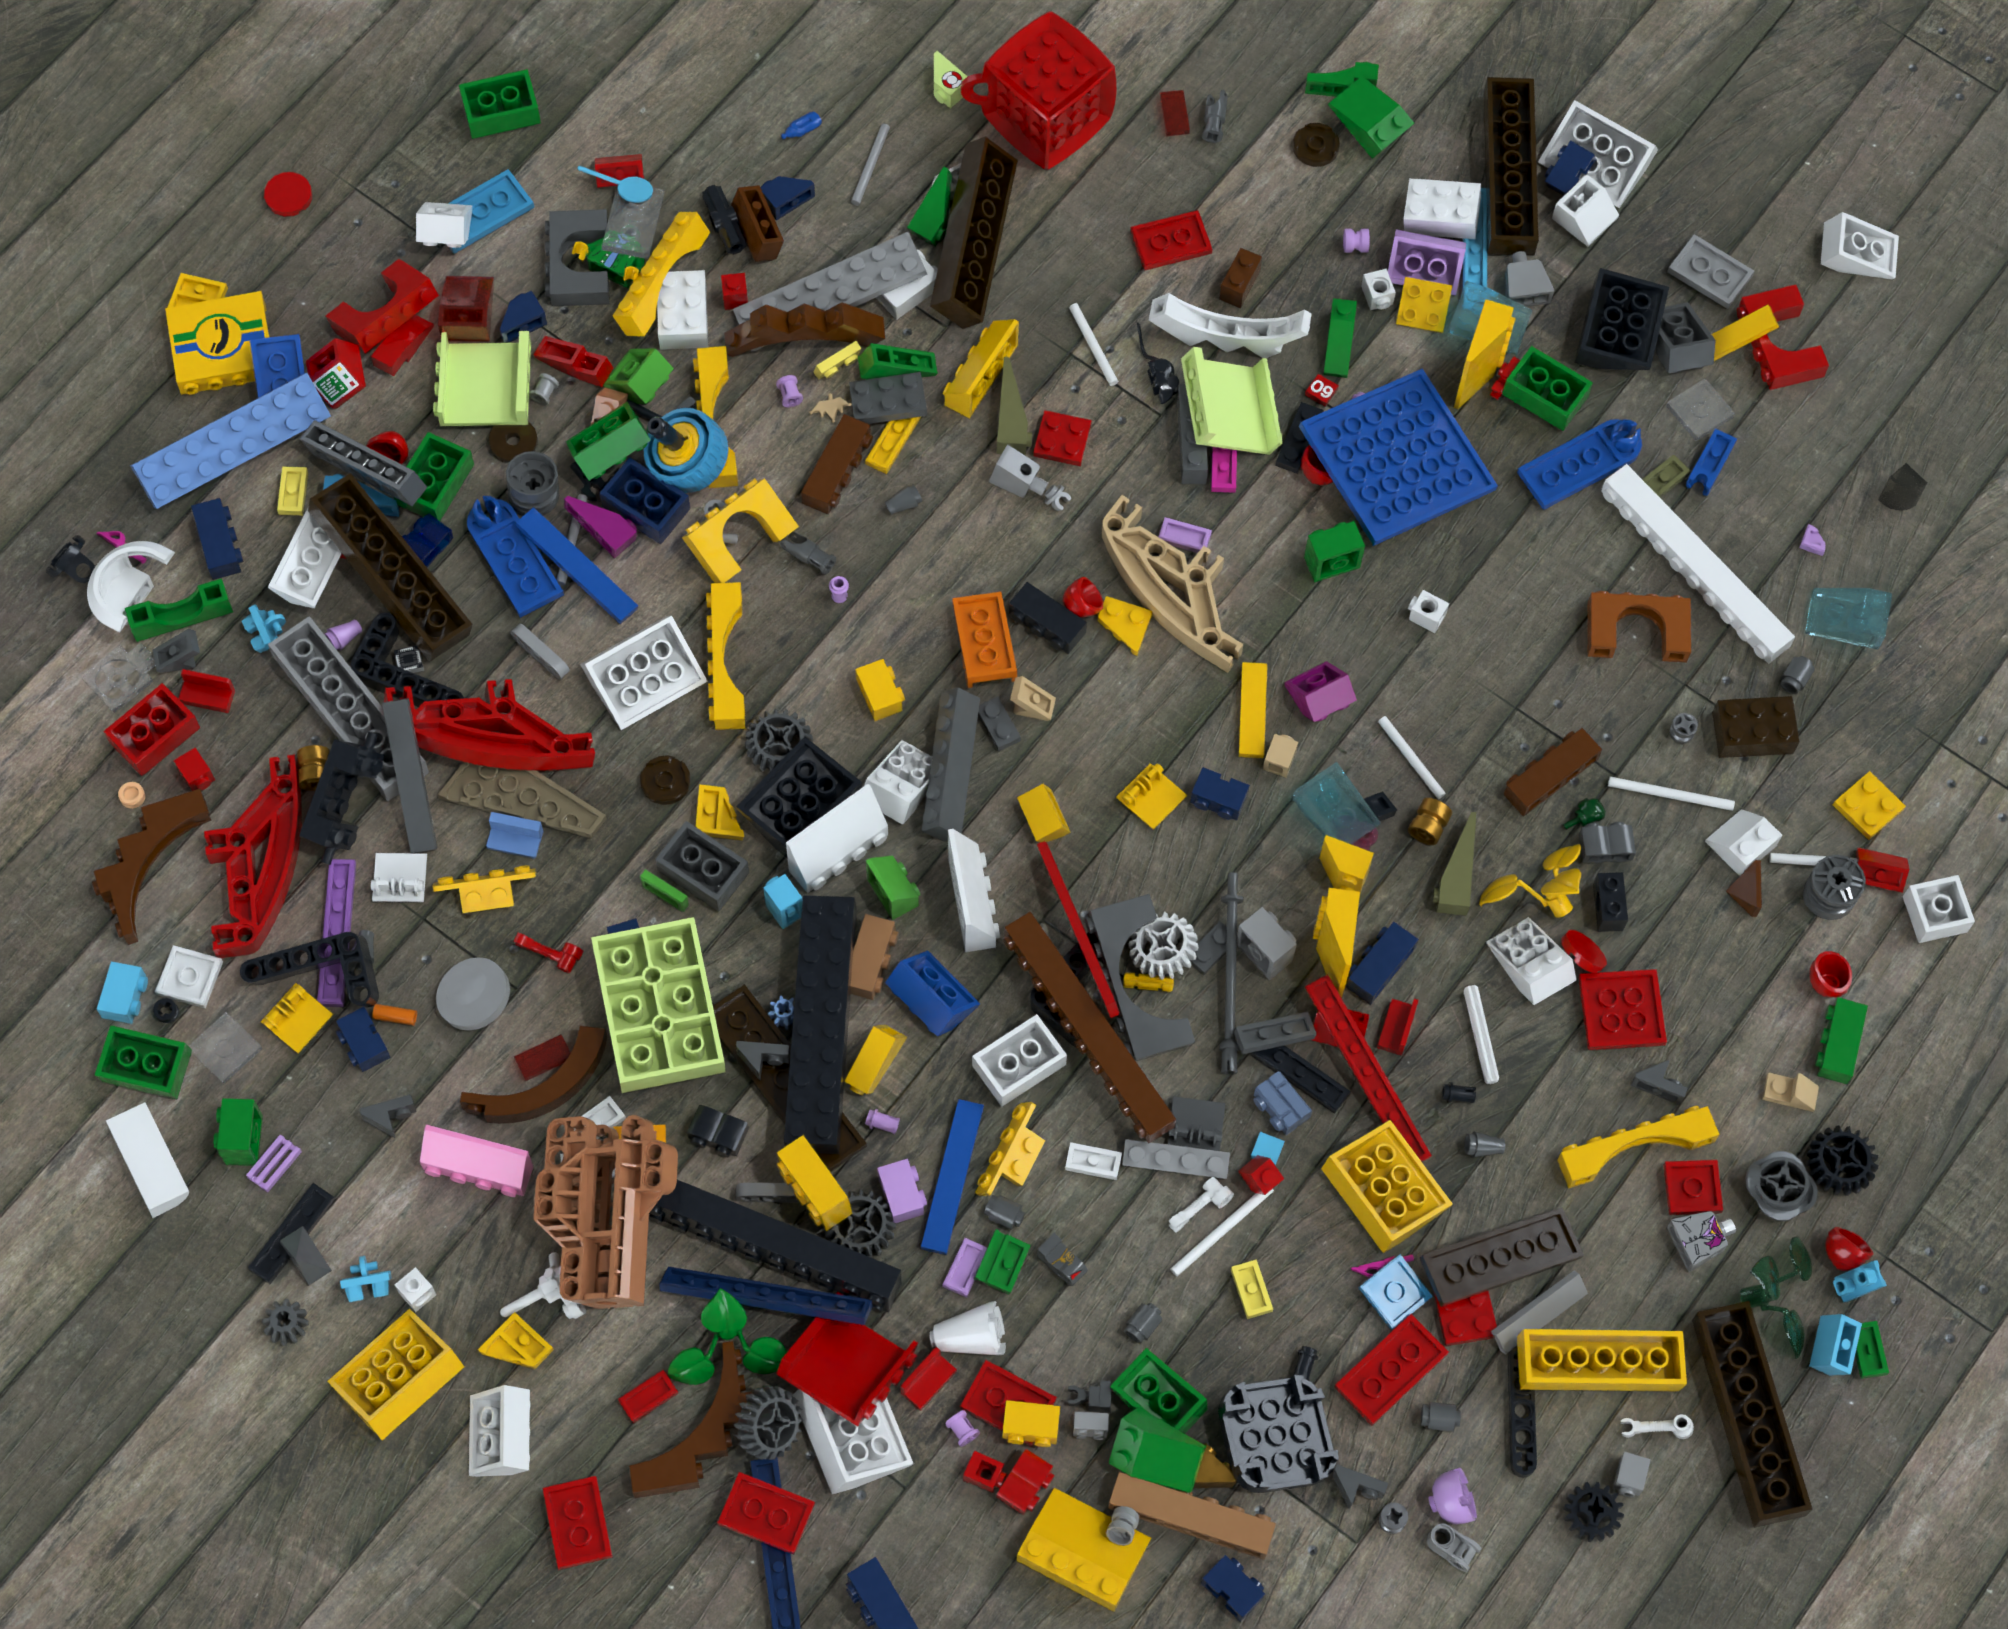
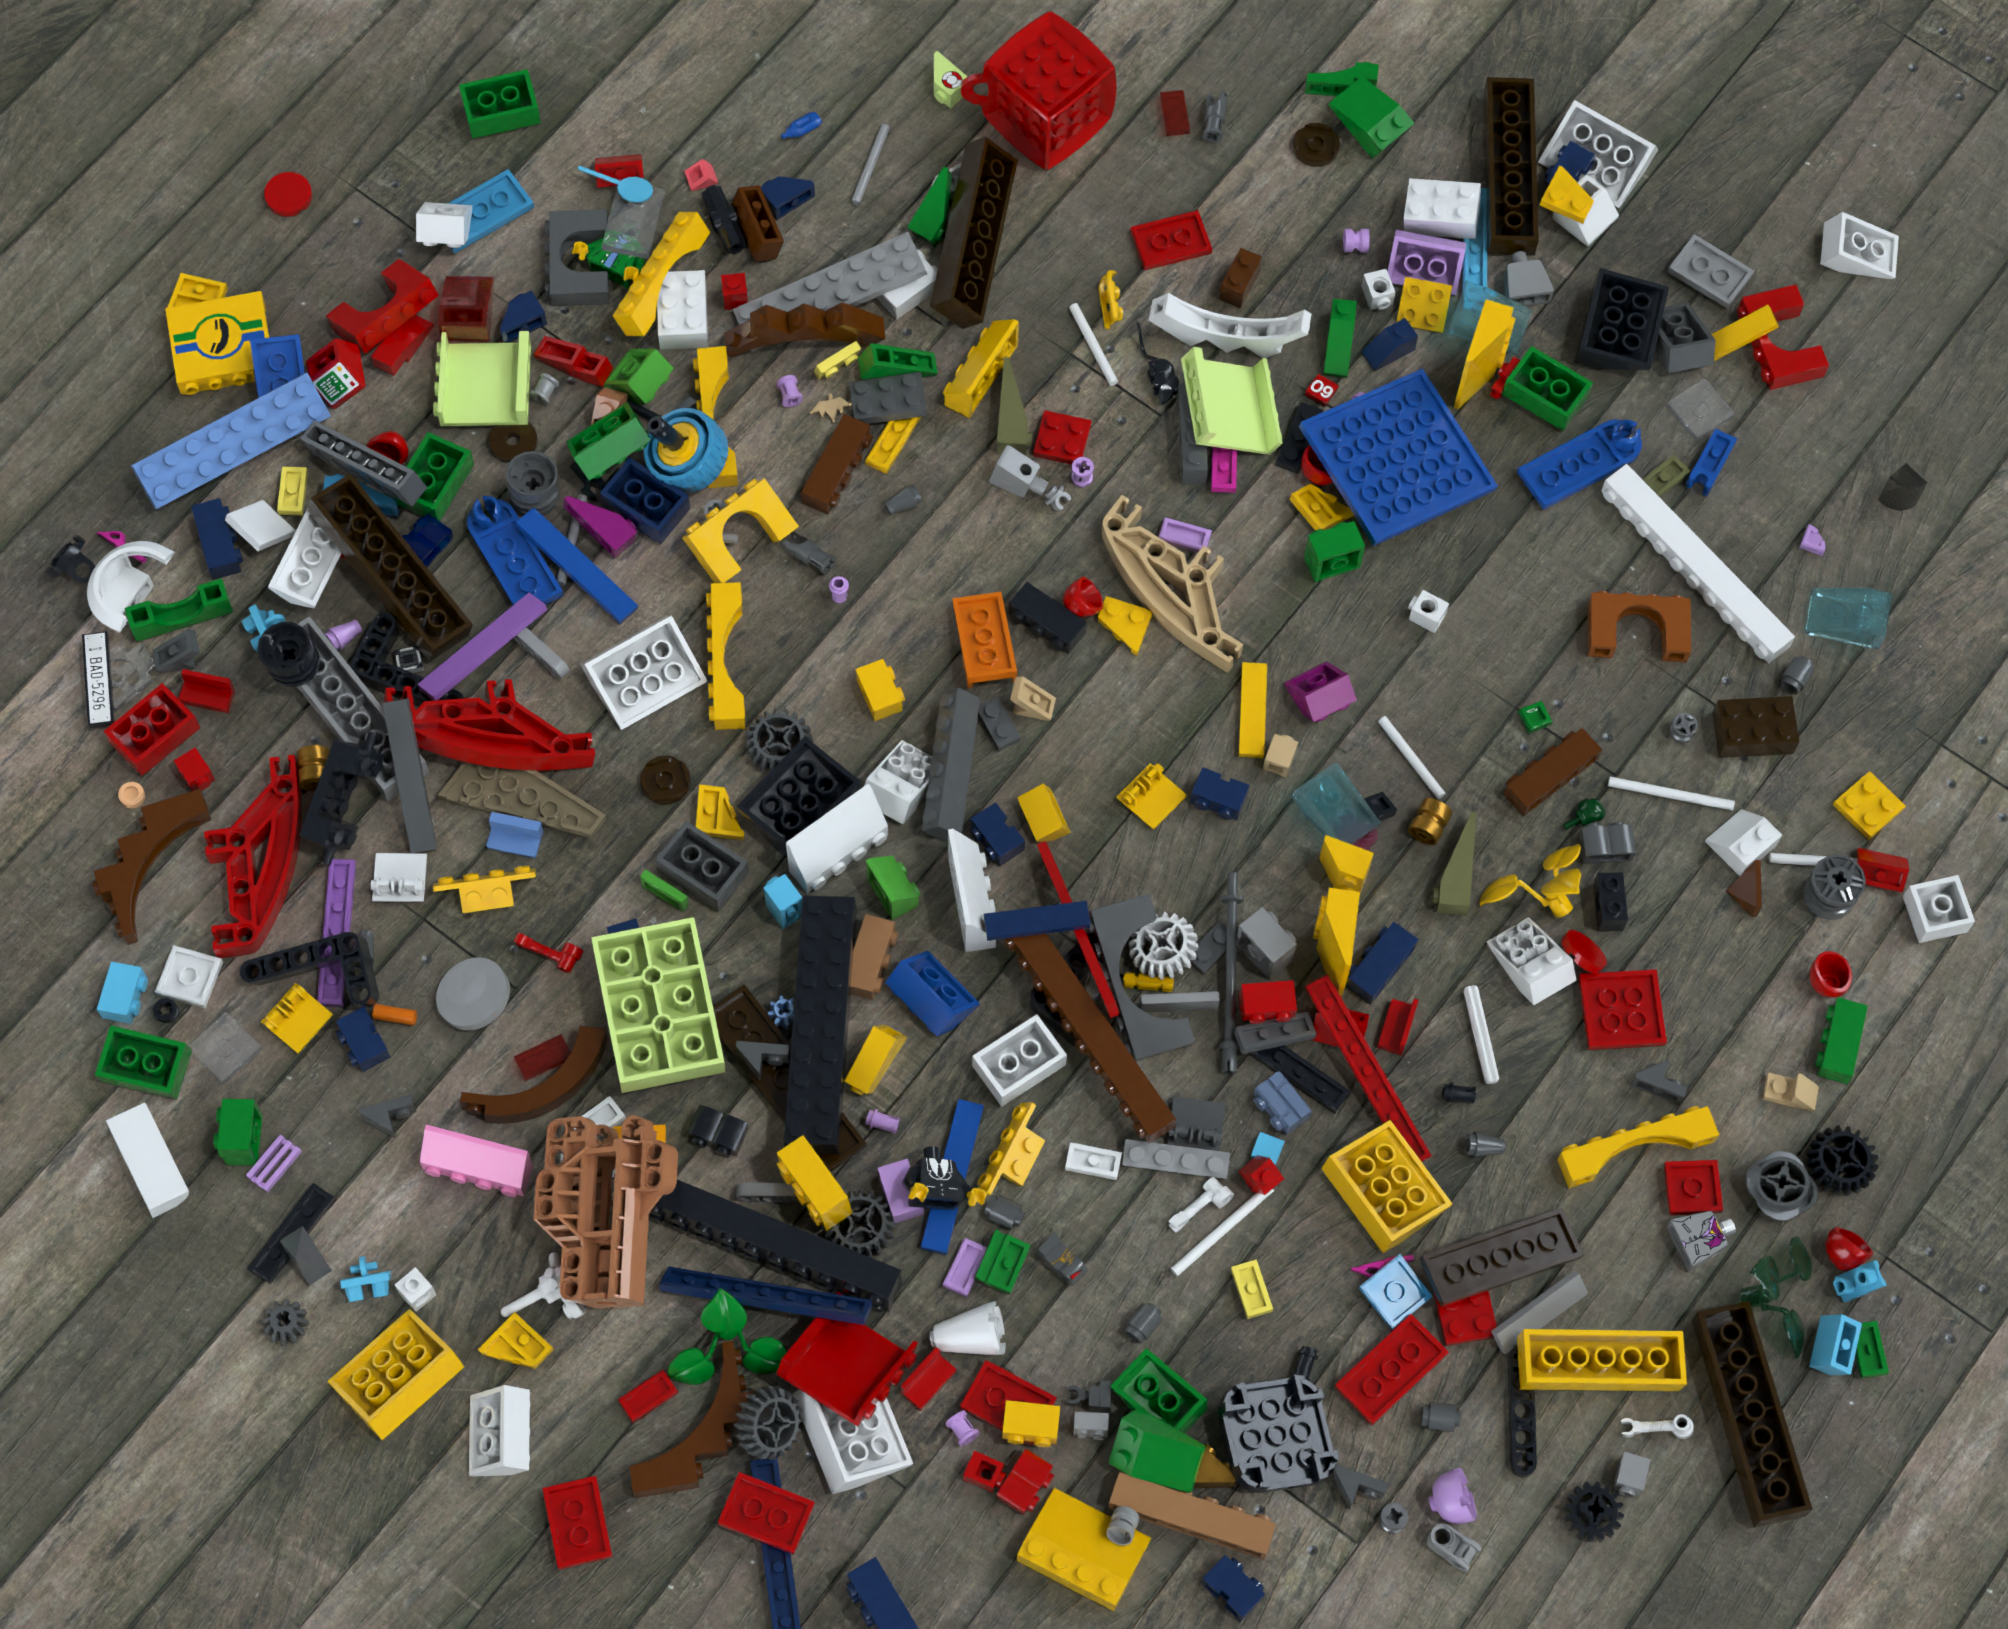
none -> white tile [82,631,115,729]
none -> white tile [225,500,296,551]
none -> black wheel [257,622,320,687]
none -> medium lavender tile [417,592,547,701]
none -> coral slope [684,159,718,191]
none -> black torso [902,1146,987,1210]
none -> dark blue brick [969,802,1025,866]
none -> dark blue tile [984,901,1090,941]
none -> lavender bush [1071,457,1094,488]
none -> yellow piece [1098,270,1123,330]
none -> light grey tile [1140,991,1220,1012]
none -> red slope [1238,980,1297,1024]
none -> yellow wing [1289,484,1354,531]
none -> dark blue slope [1362,318,1418,371]
none -> green tile [1518,701,1553,734]
none -> yellow wing [1540,165,1594,224]

